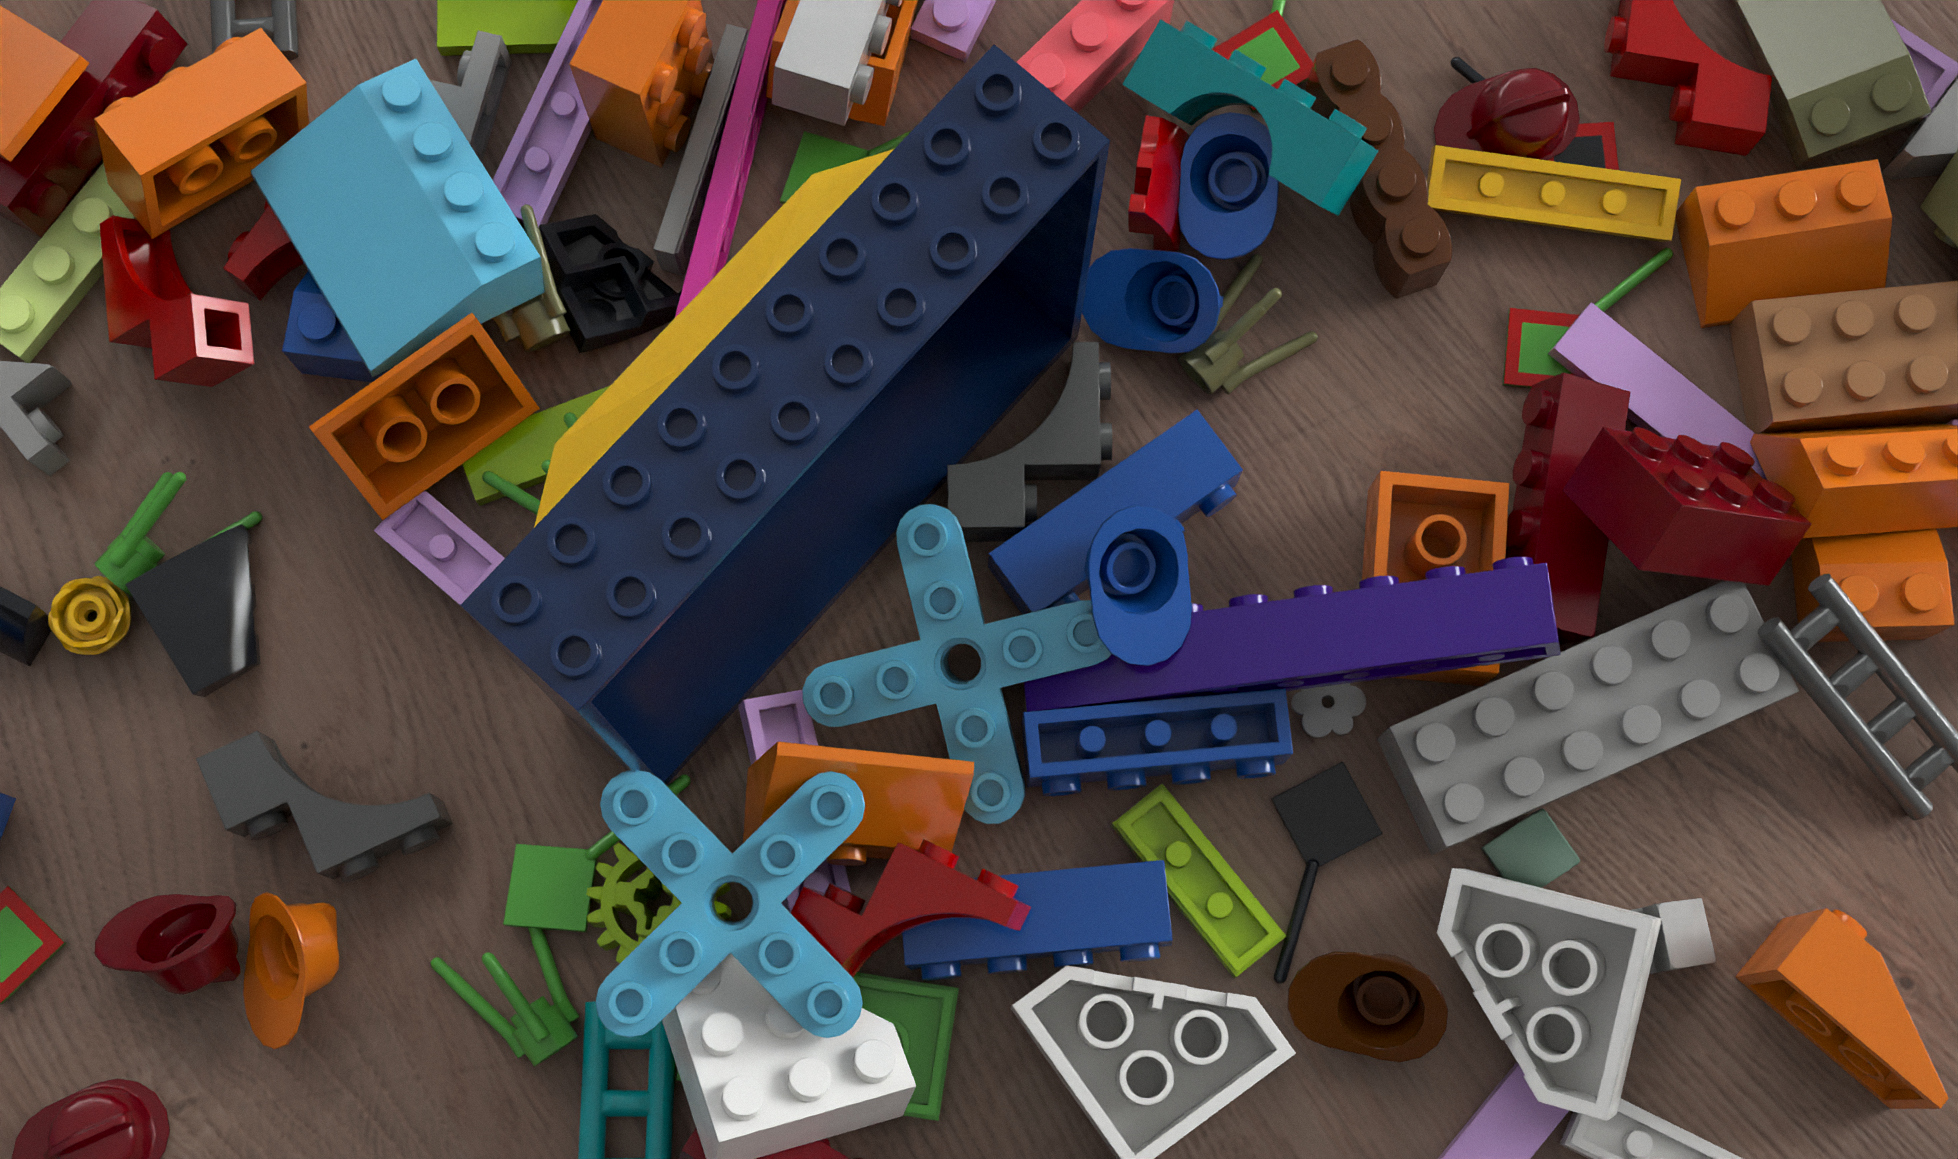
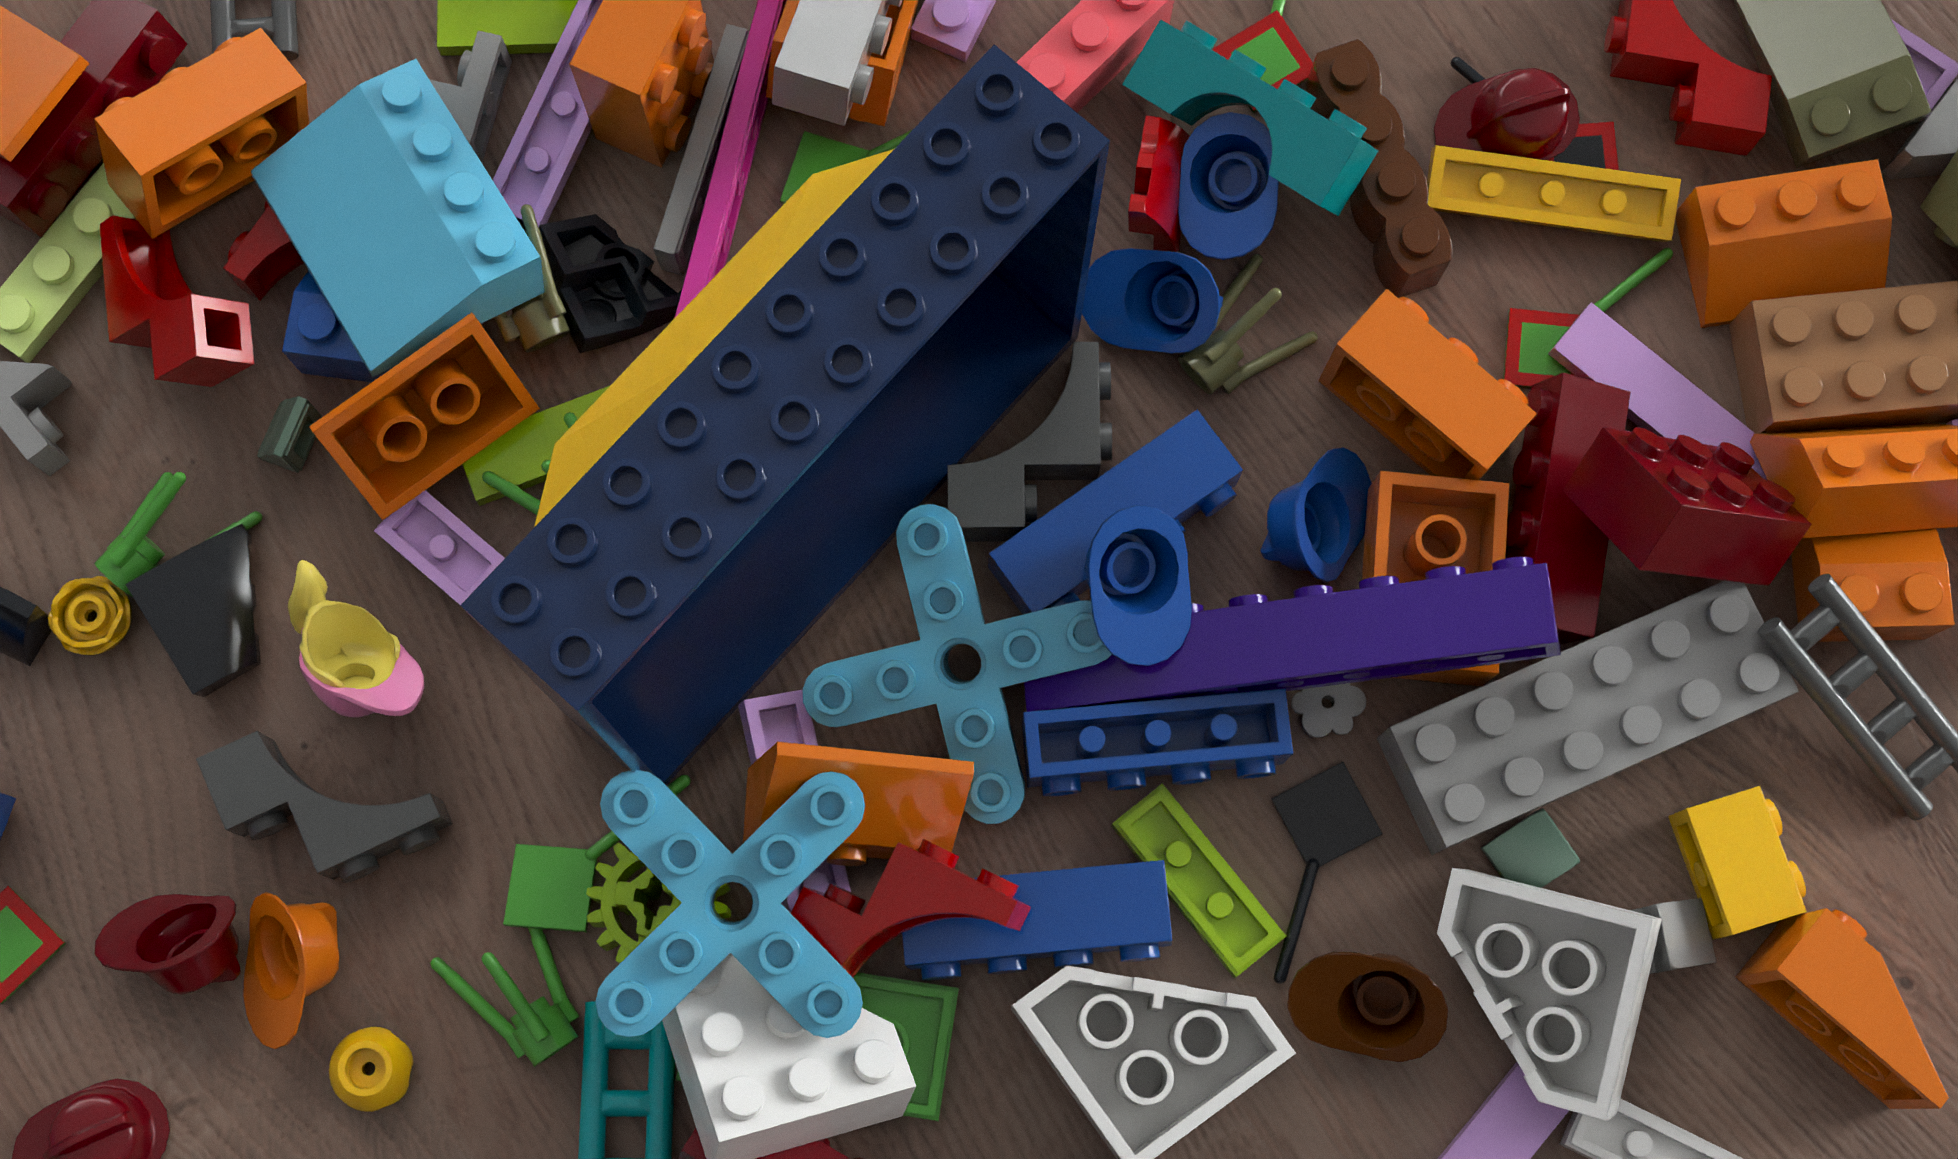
none -> sand green slope [257,396,323,473]
none -> light yellow hair [288,560,424,717]
none -> yellow plate [329,1027,413,1112]
none -> blue piece [1260,447,1371,582]
none -> orange brick [1318,289,1537,480]
none -> yellow brick [1668,786,1807,940]

